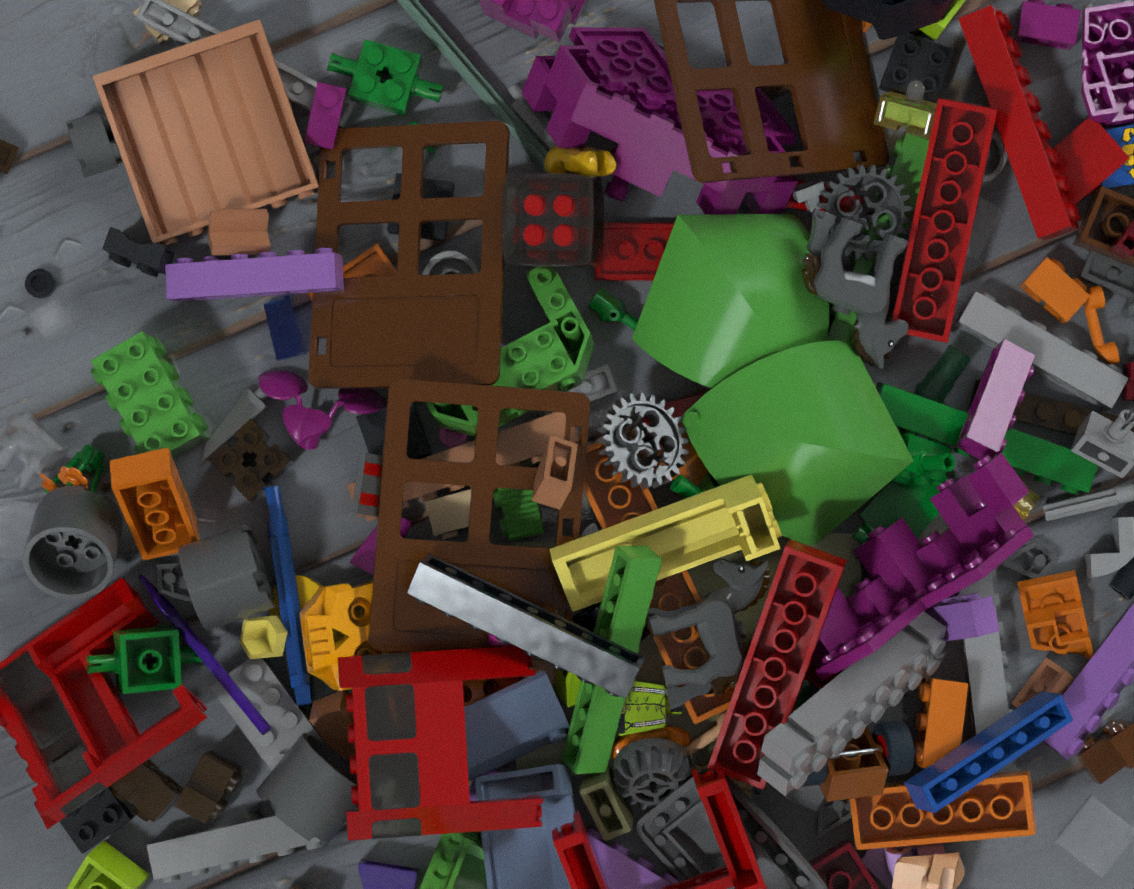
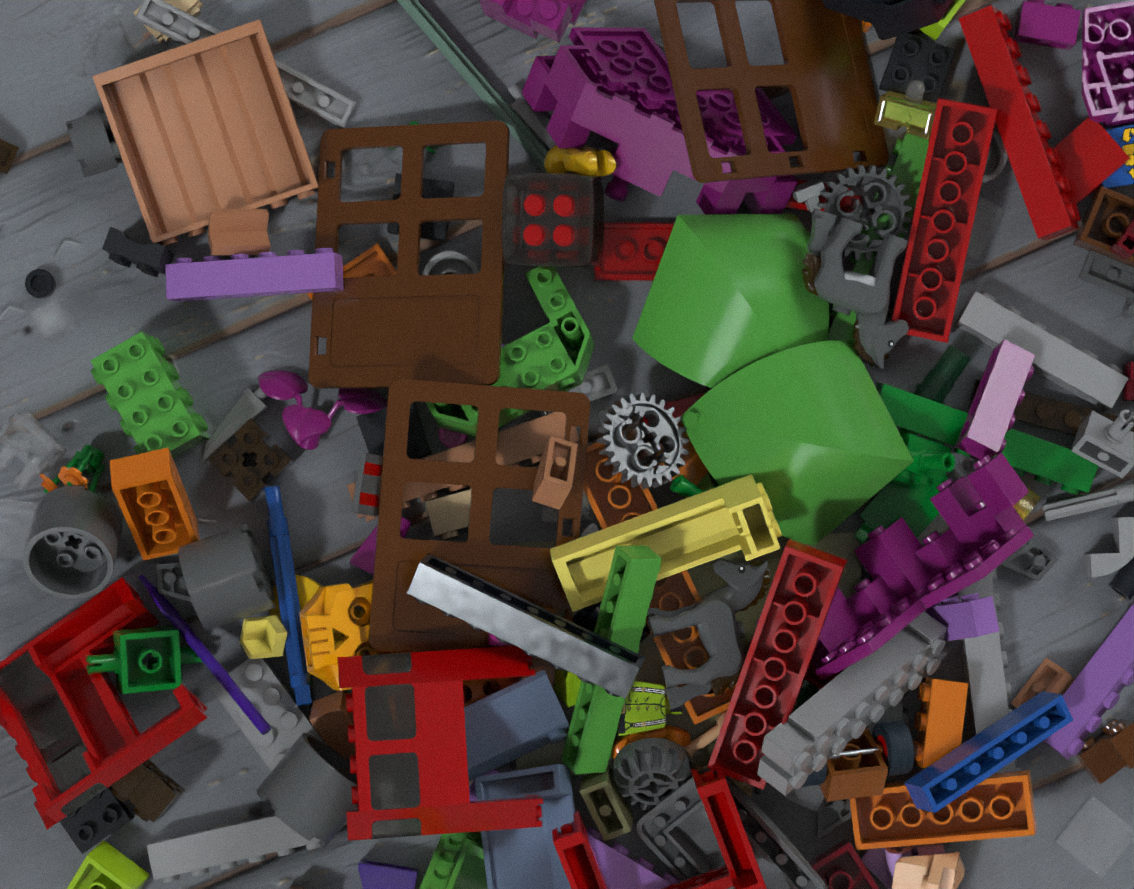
dark brown brick [174,750,243,824] -> none
clear blue panel [263,295,306,361] -> none
magenta slope [304,82,346,150] -> none
green brick [327,39,444,117] -> none
bright green brick [493,488,544,541] -> none
green piece [588,287,639,331] -> none
orange slope [1017,570,1094,659] -> none
orange piece [1019,257,1090,324] -> none
orange bar [1084,285,1120,365] -> none

